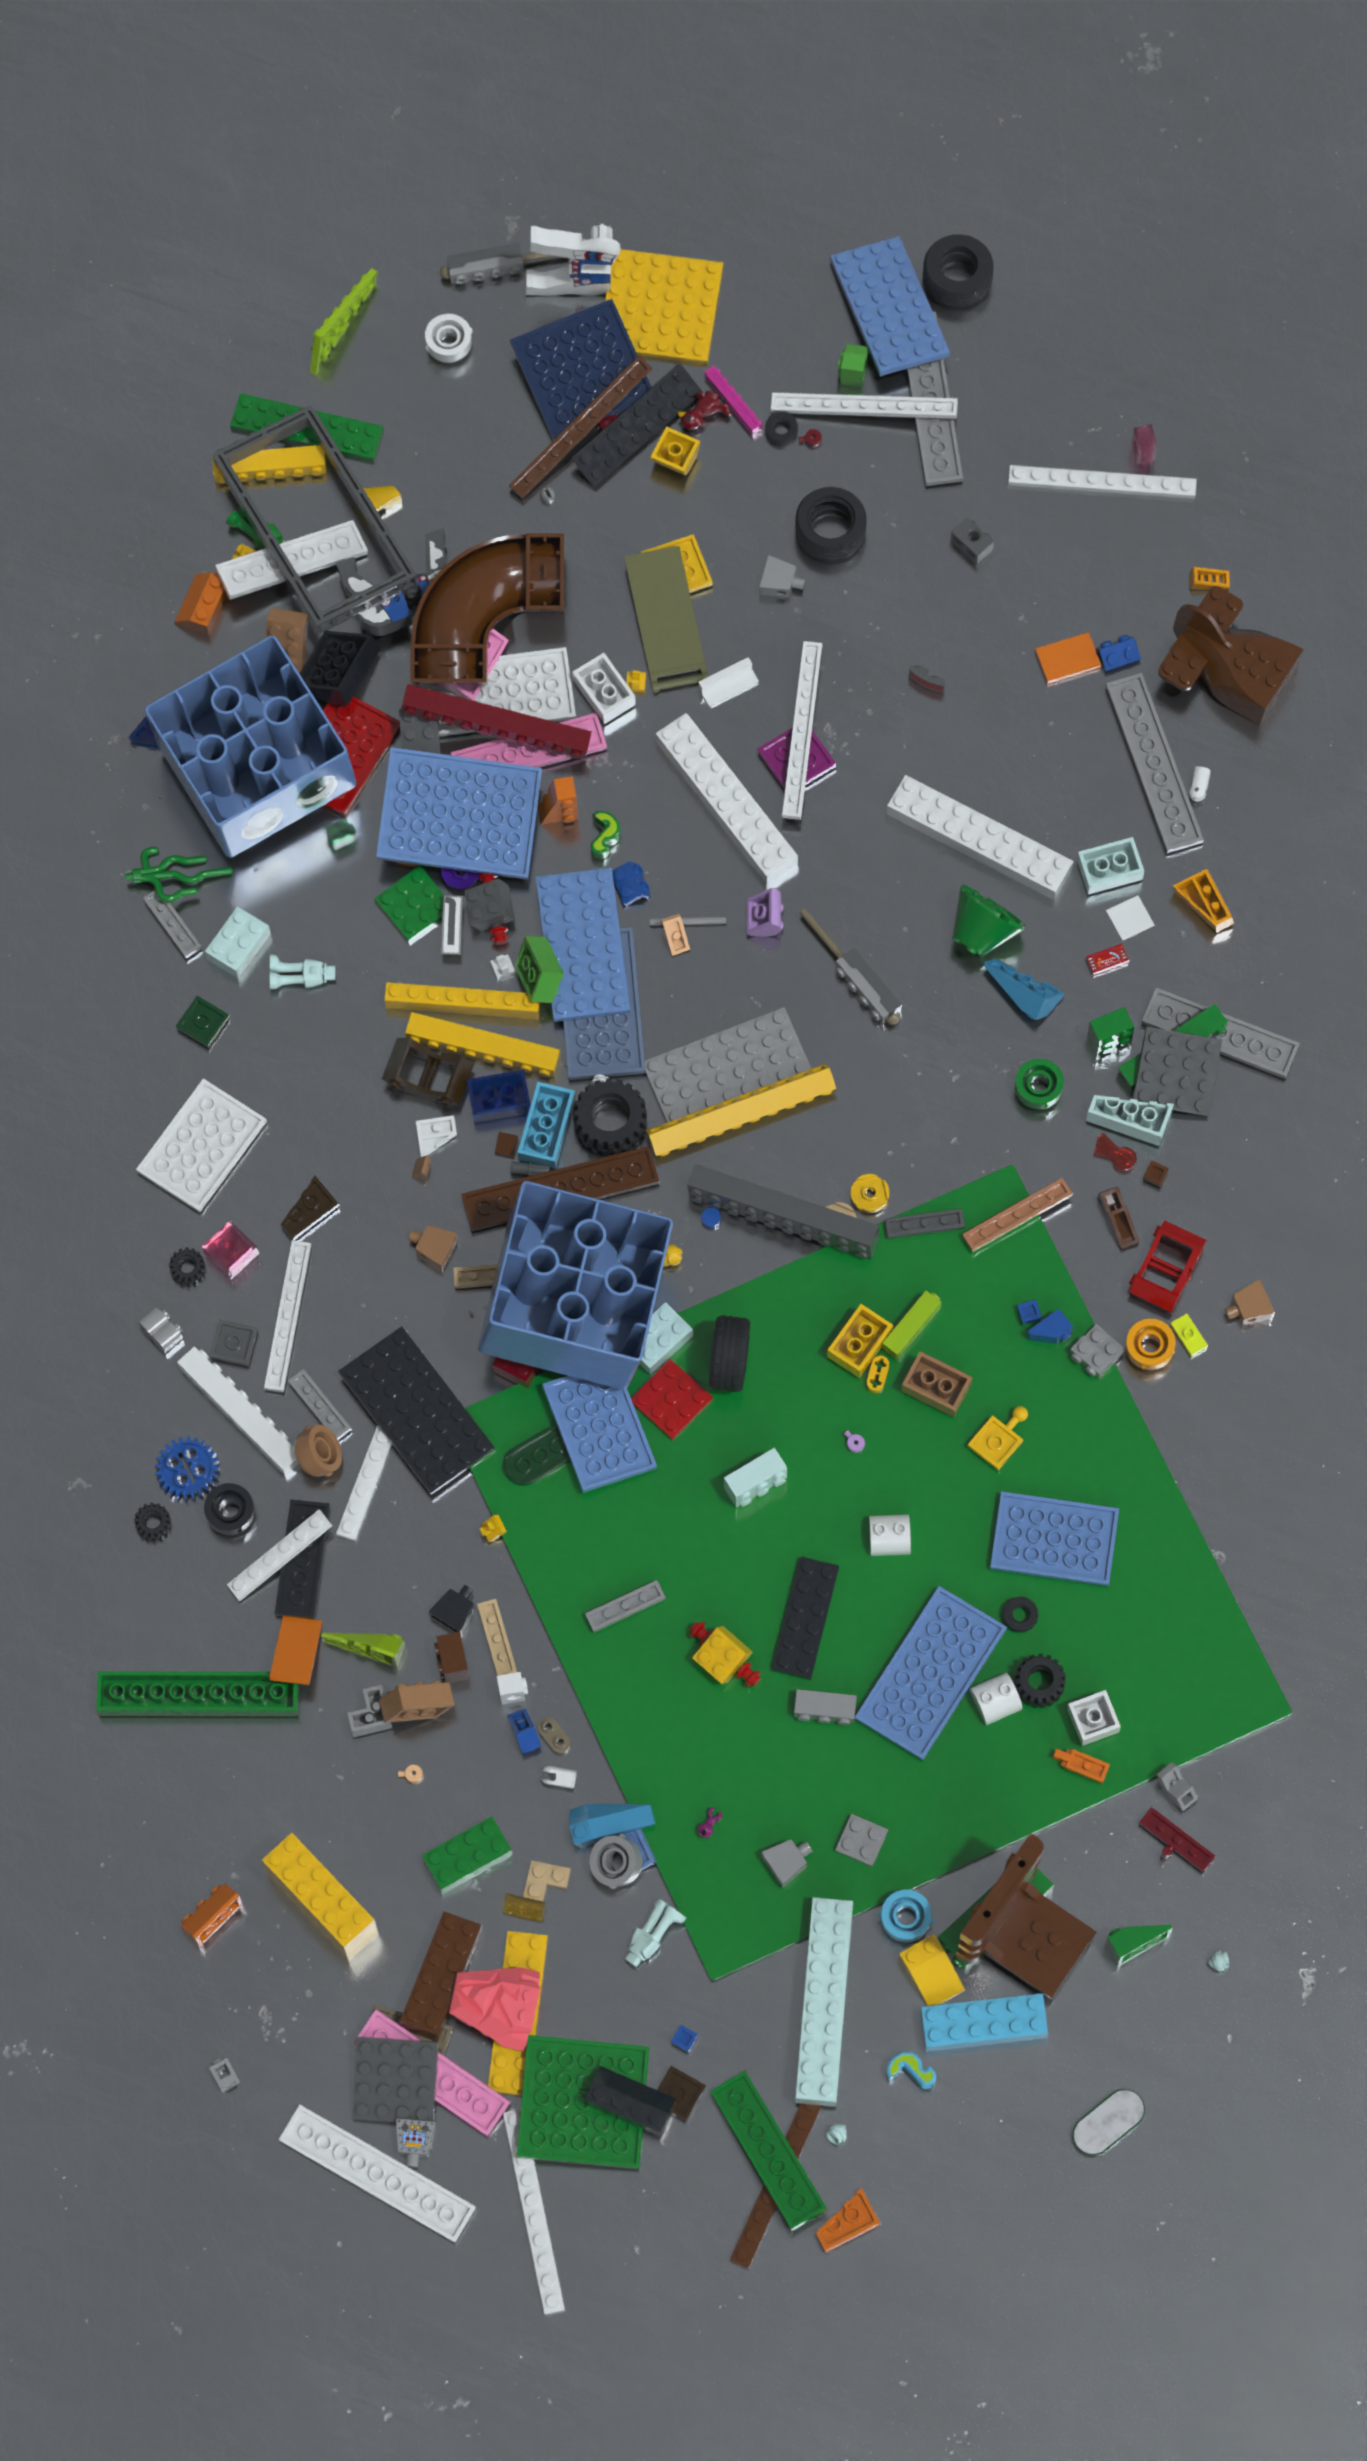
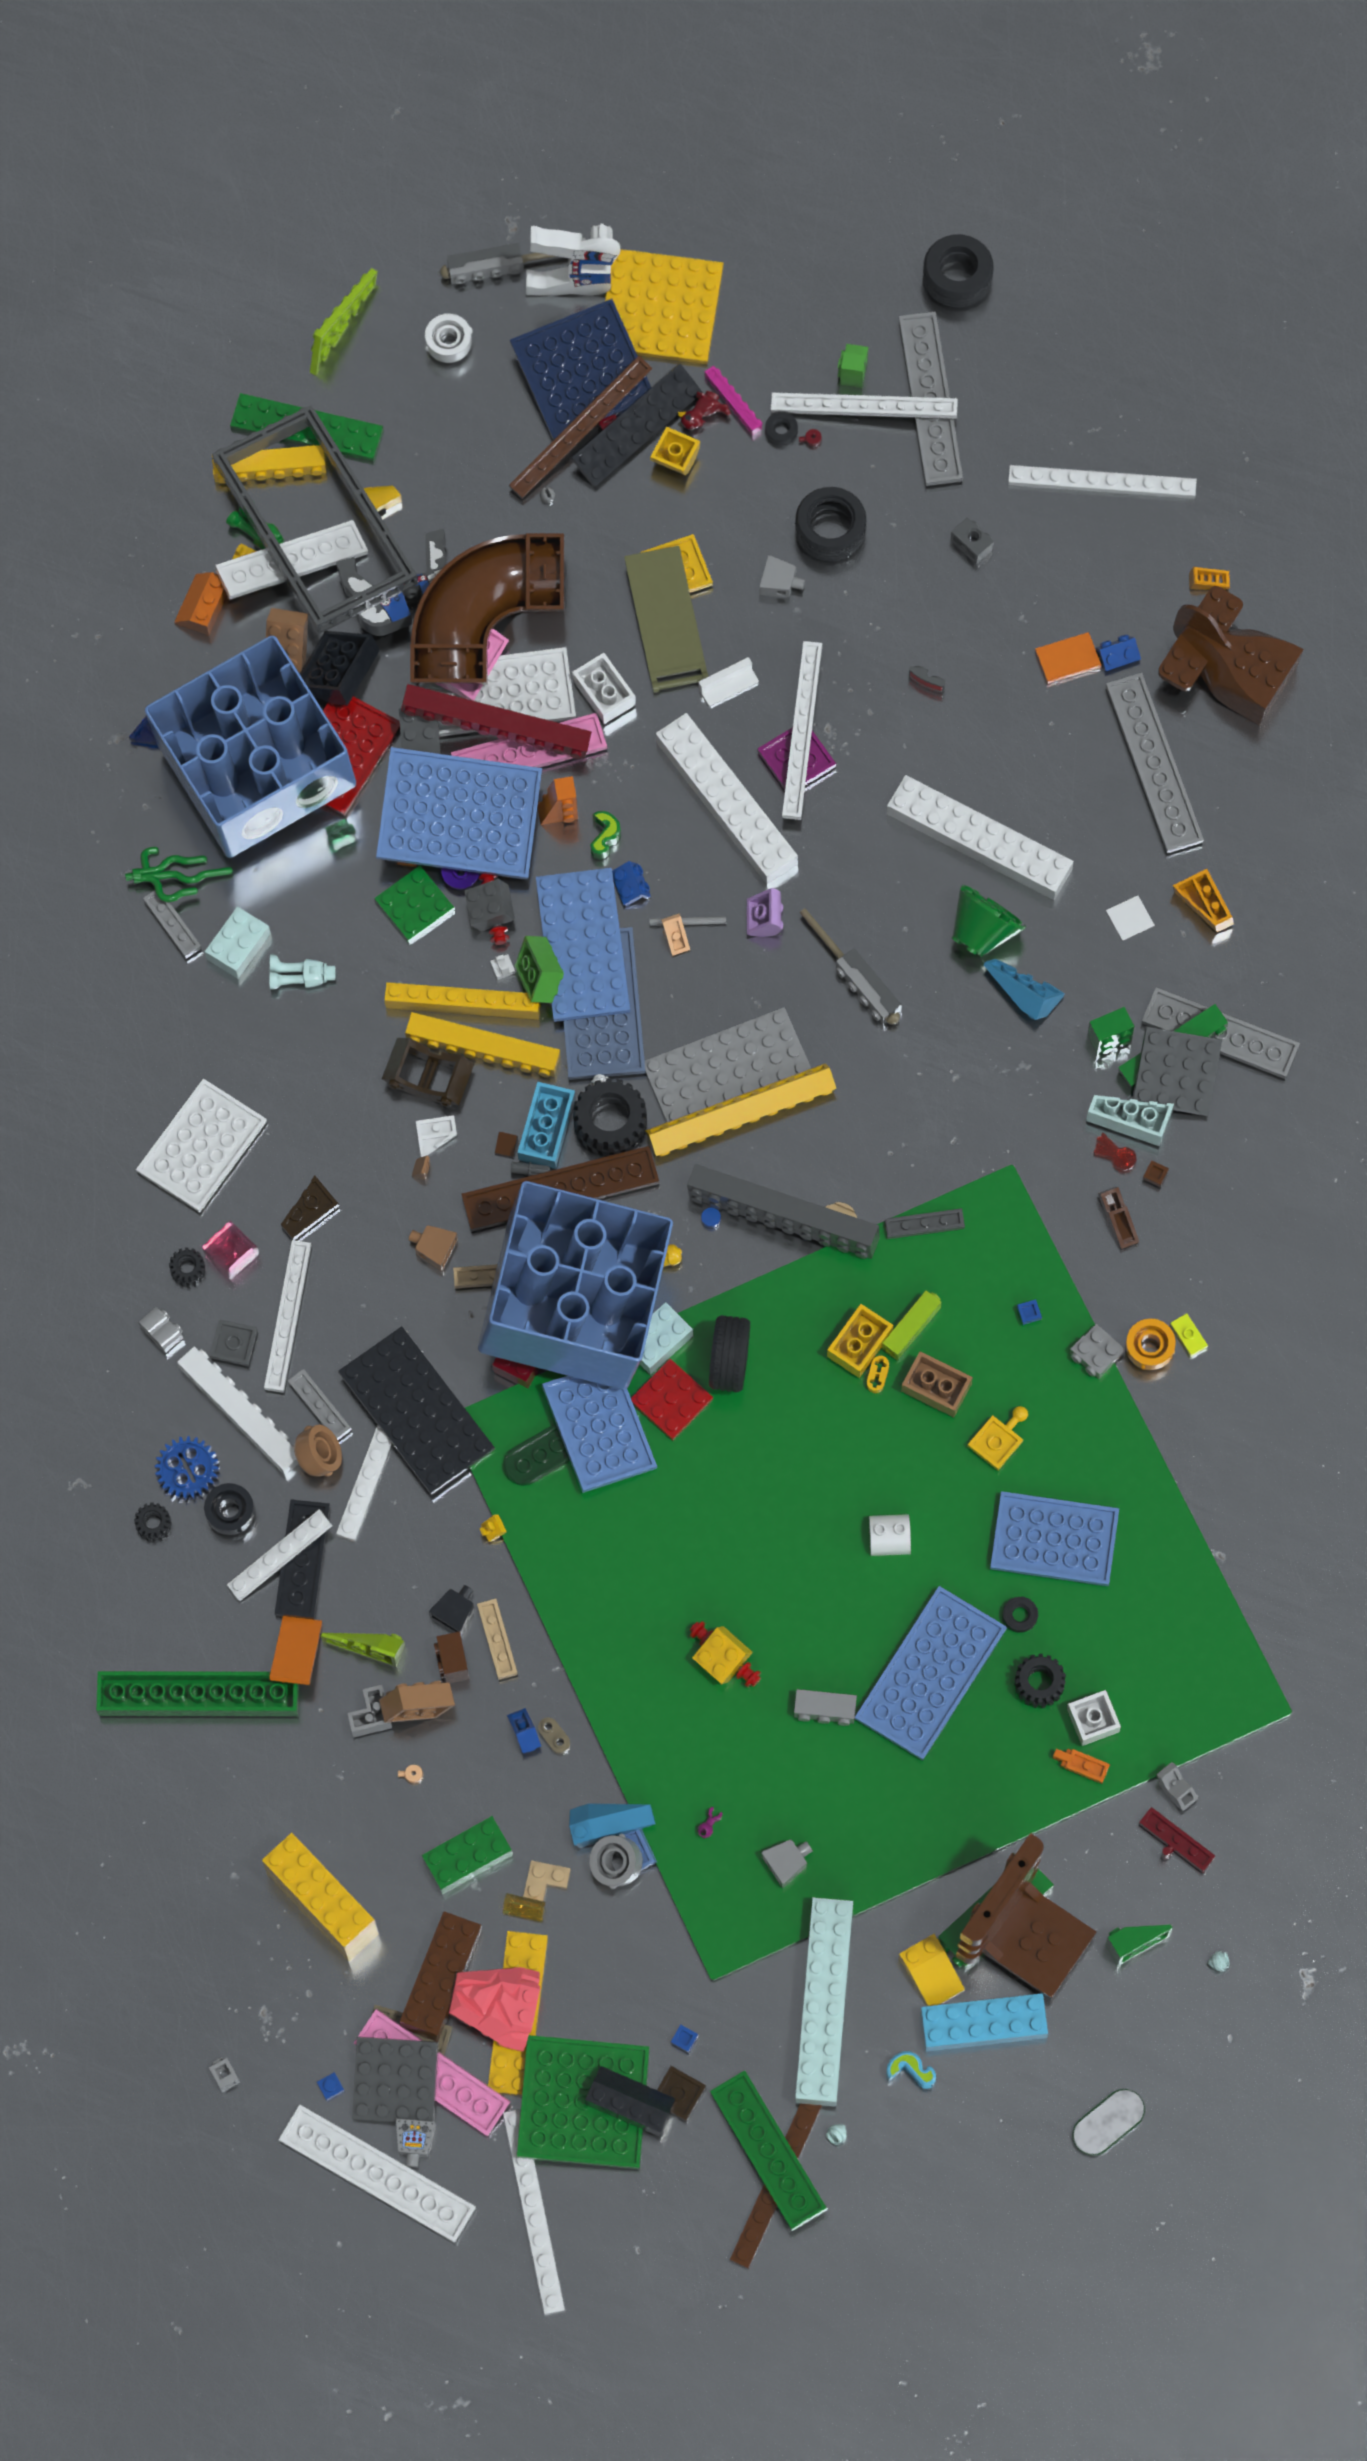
dark green plate [176,996,229,1047] -> none
orange slope [181,1883,242,1946] -> none
slope [441,895,463,955] -> none
clear blue brick [467,1069,531,1123] -> none
white brick [497,1672,528,1705] -> none
white piece [540,1766,577,1789] -> none
light grey plate [585,1580,666,1633] -> none
light aqua piece [625,1898,686,1967] -> none
yellow tile [626,670,646,693] -> none
light aqua brick [724,1448,787,1508] -> none
black plate [772,1557,839,1680] -> none
orange wing [816,2188,880,2253] -> none
medium blue plate [830,236,950,376] -> none
light grey plate [835,1814,888,1867] -> none
lavender piece [844,1430,865,1453] -> none
yellow plate [850,1174,889,1213] -> none
medium azure piece [878,1890,934,1943] -> none
nougat plate [962,1177,1073,1253] -> none
white brick [969,1673,1022,1725] -> none
green piece [1014,1058,1064,1109] -> none
blue slope [1027,1309,1073,1344] -> none
light aqua brick [1077,837,1144,895] -> none
red tile [1086,943,1129,975] -> none
red window [1129,1220,1207,1312] -> none
clear pink brick [1131,424,1157,464] -> none
white piece [1189,766,1211,802] -> none
medium nougat torso [1225,1280,1275,1325] -> none
none -> blue plate [317,2072,344,2101]

